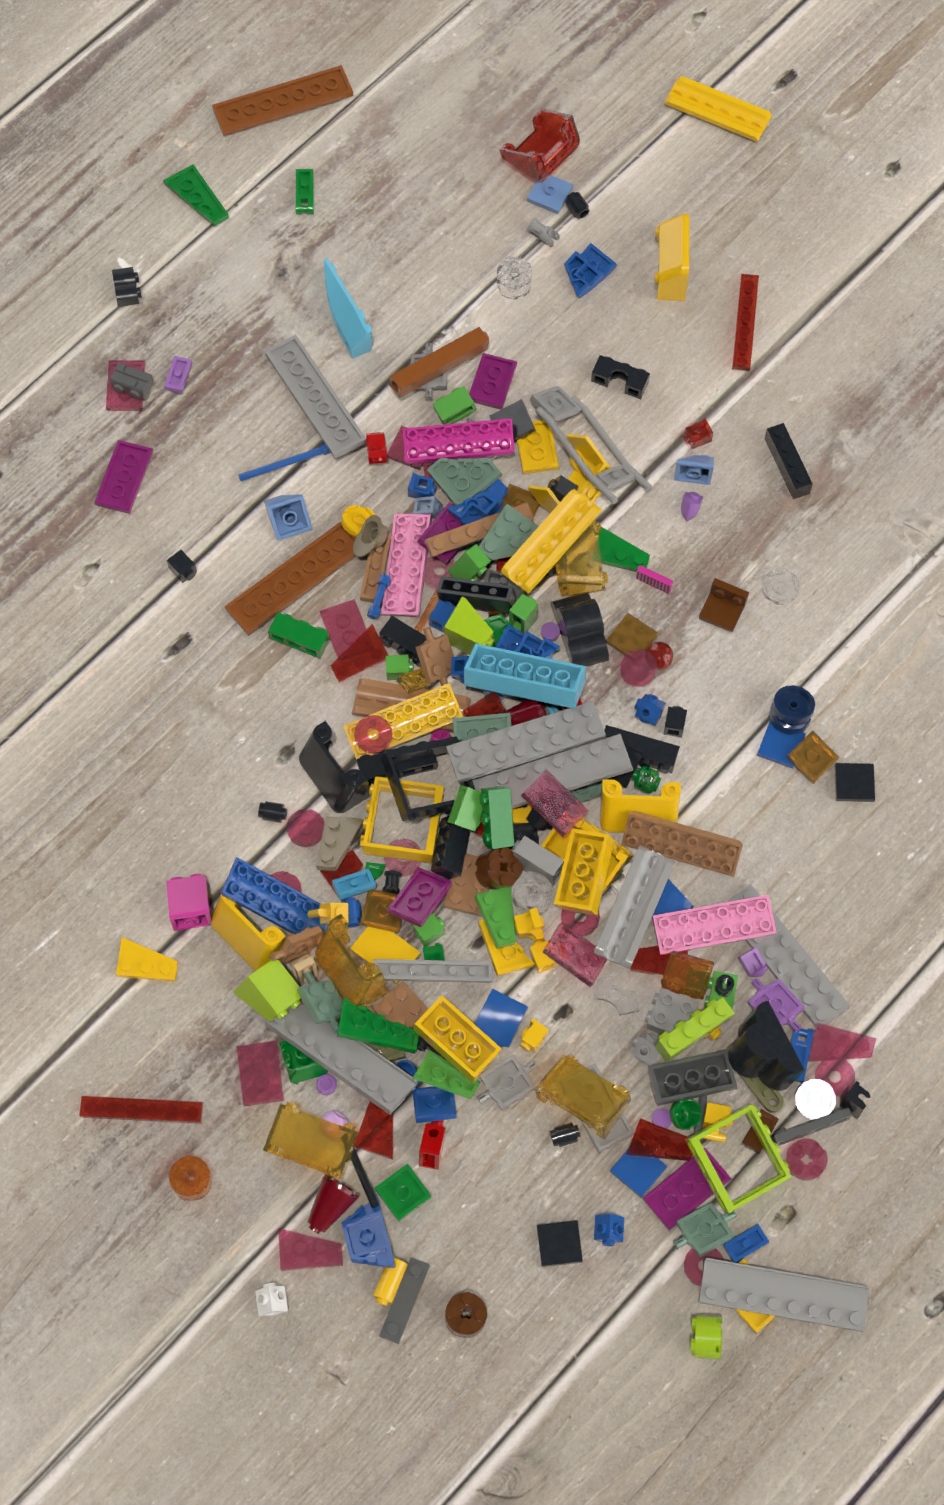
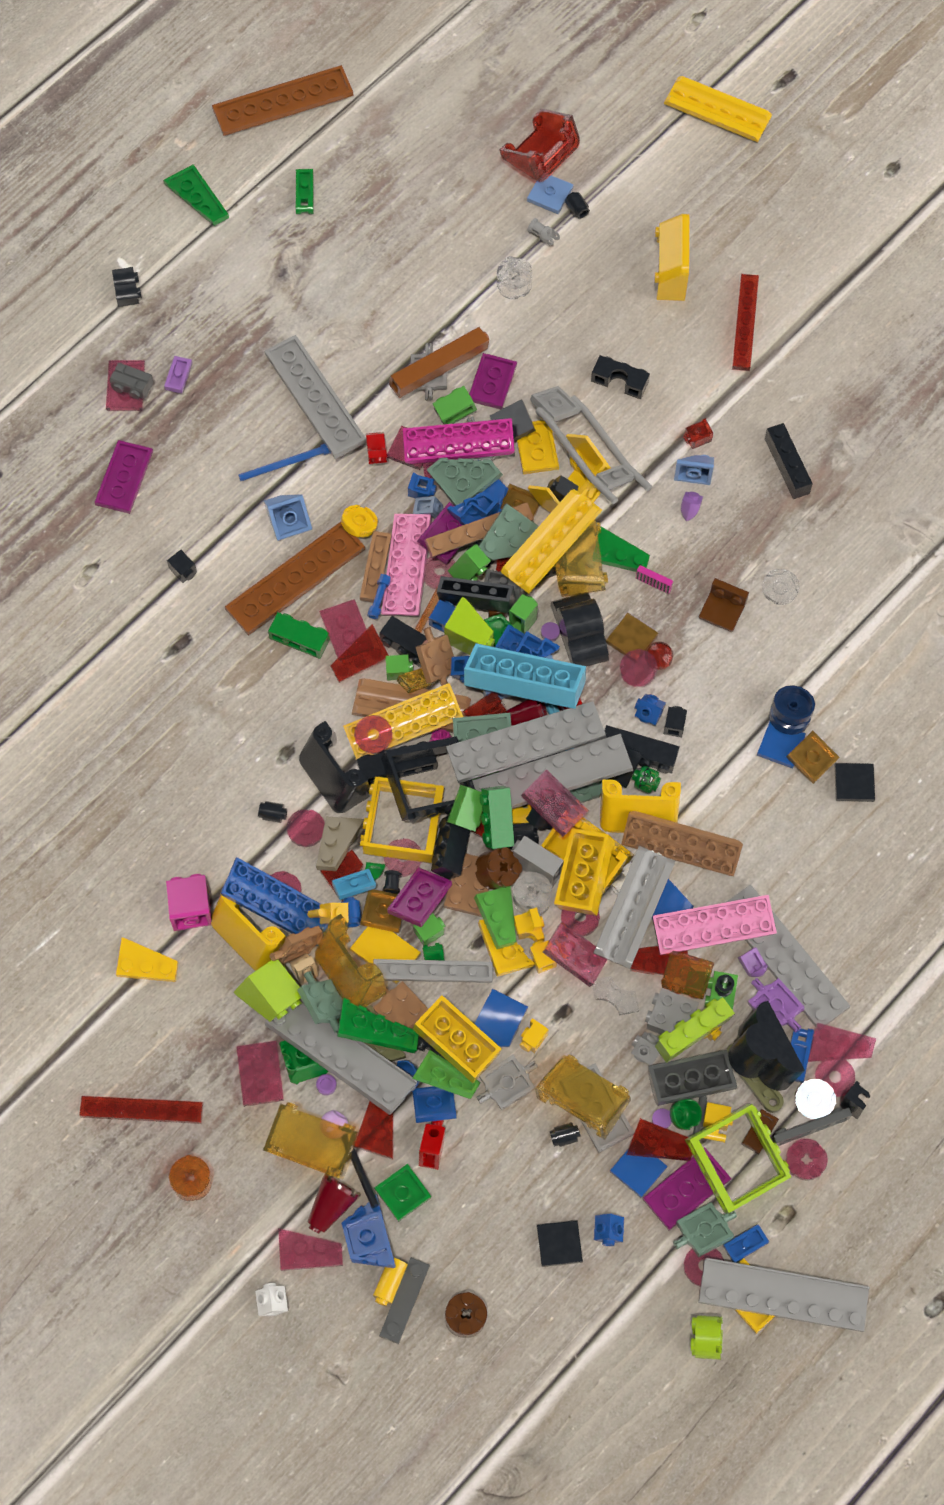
medium azure wedge [324,258,373,359] -> none
dark tan piece [353,515,388,557] -> none
blue slope [564,243,617,298] -> none

